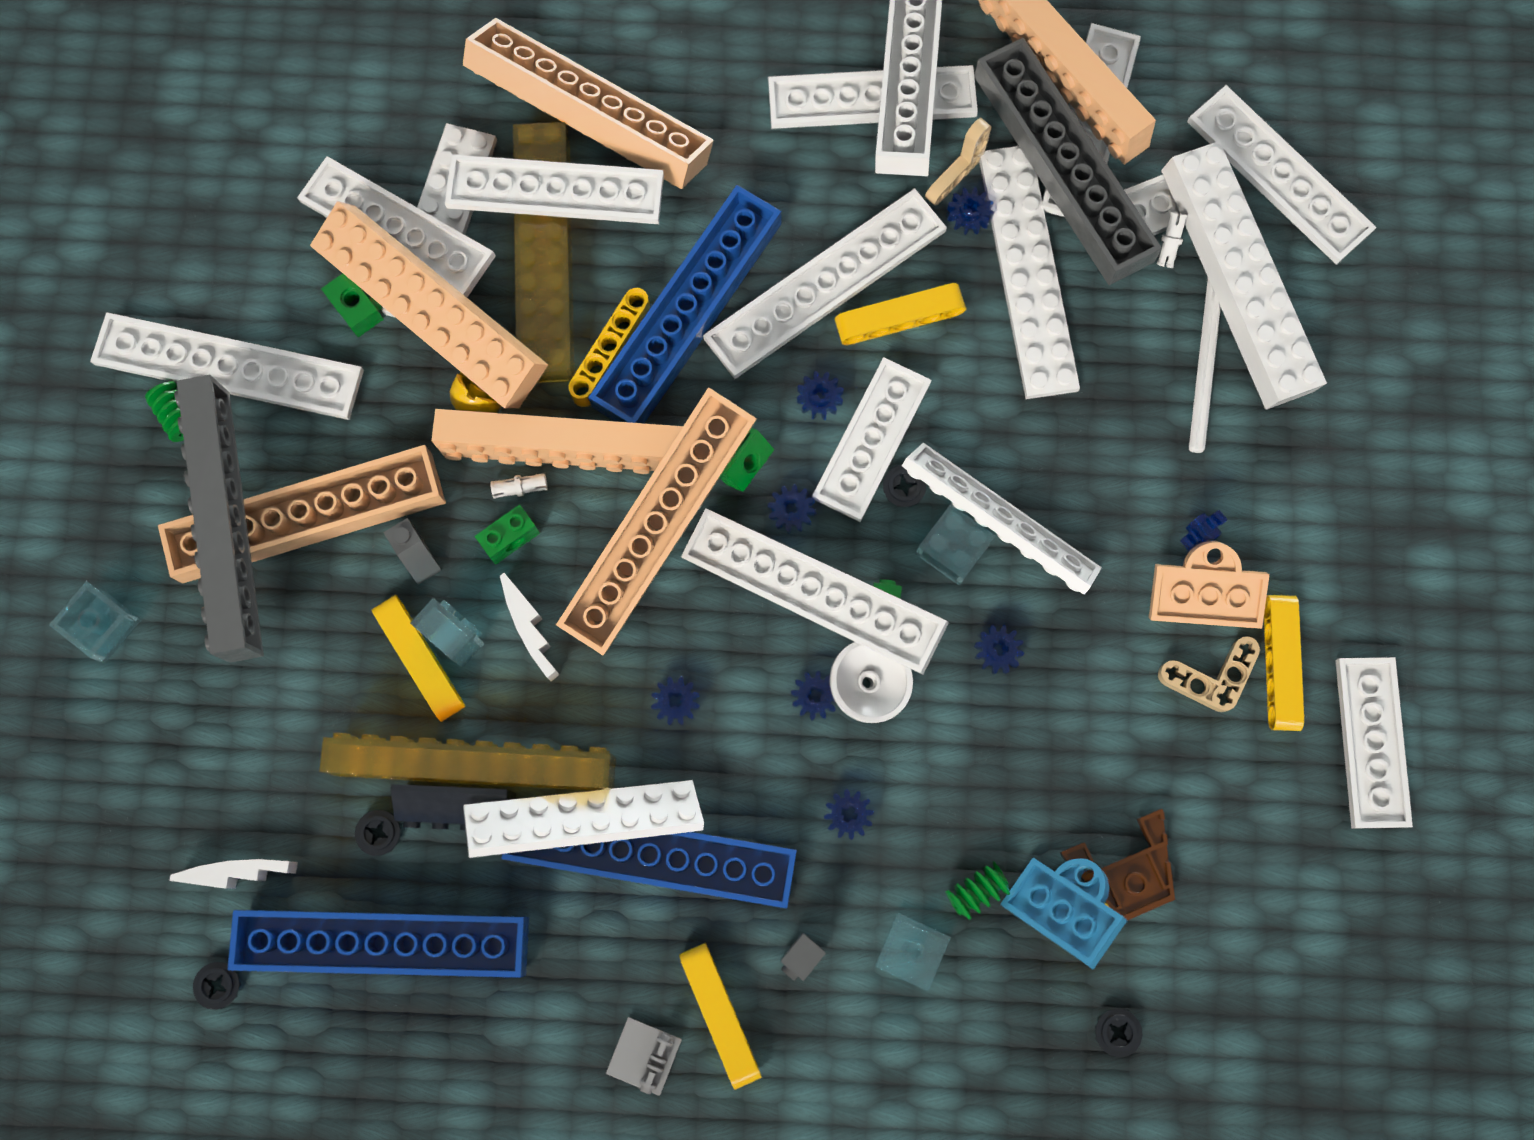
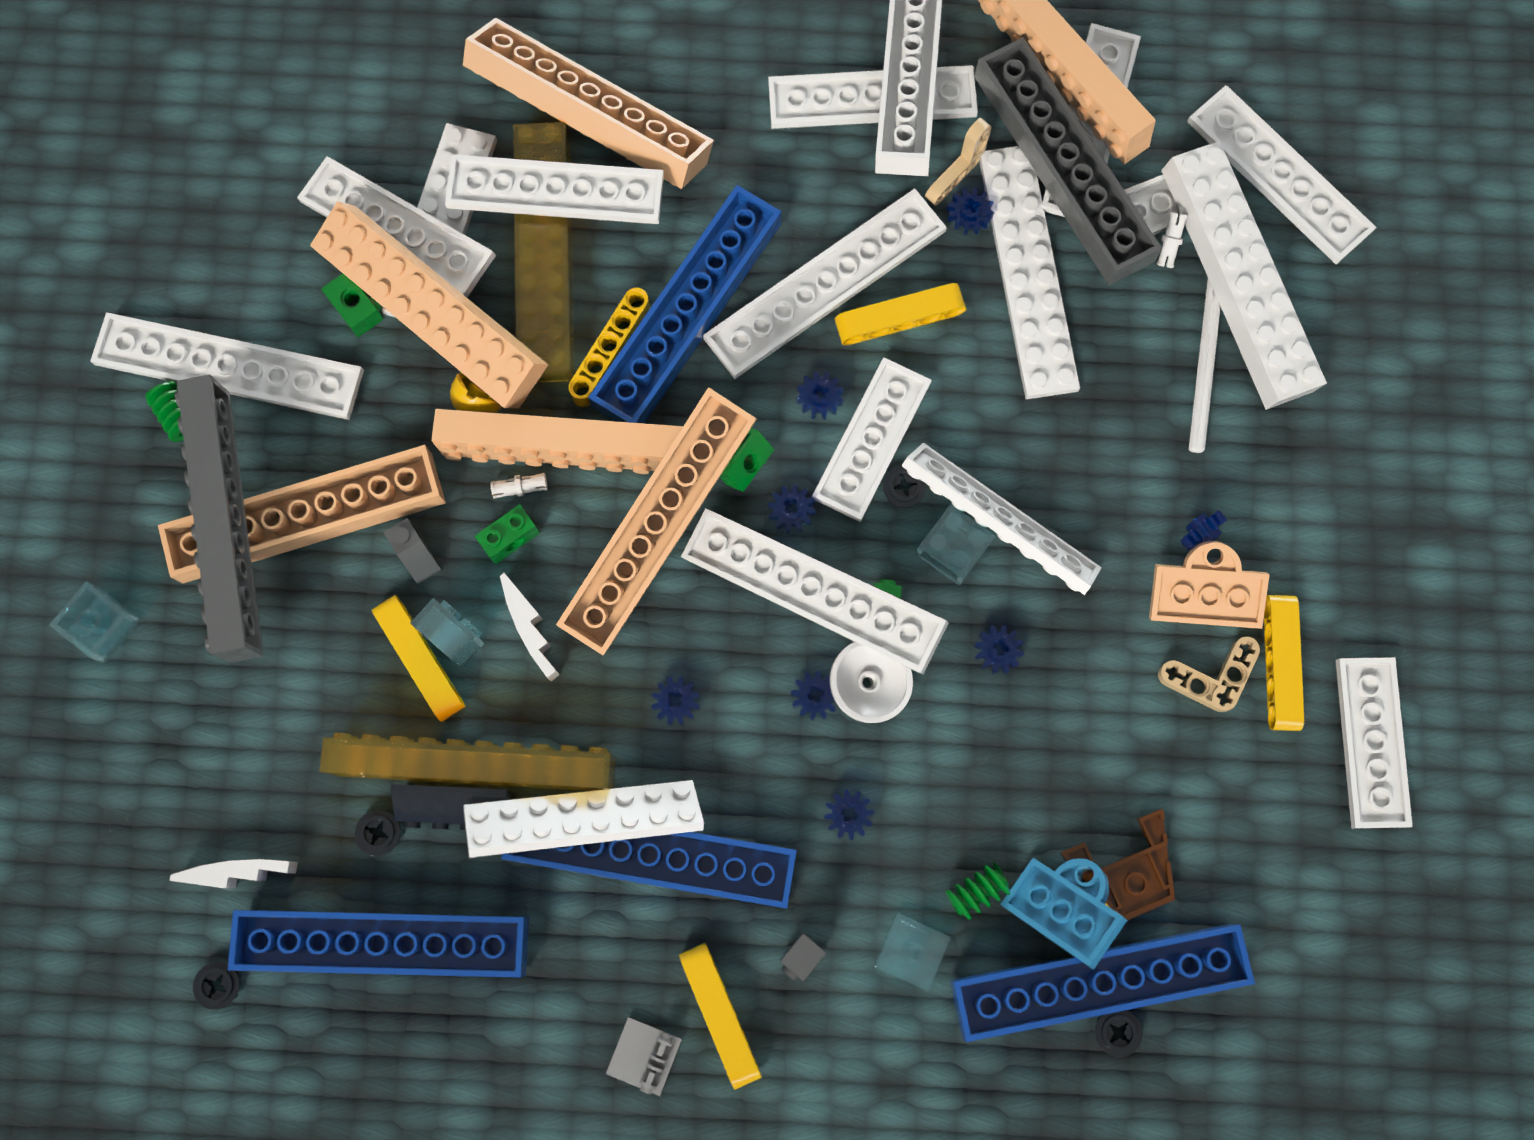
none -> blue brick [950,924,1255,1042]

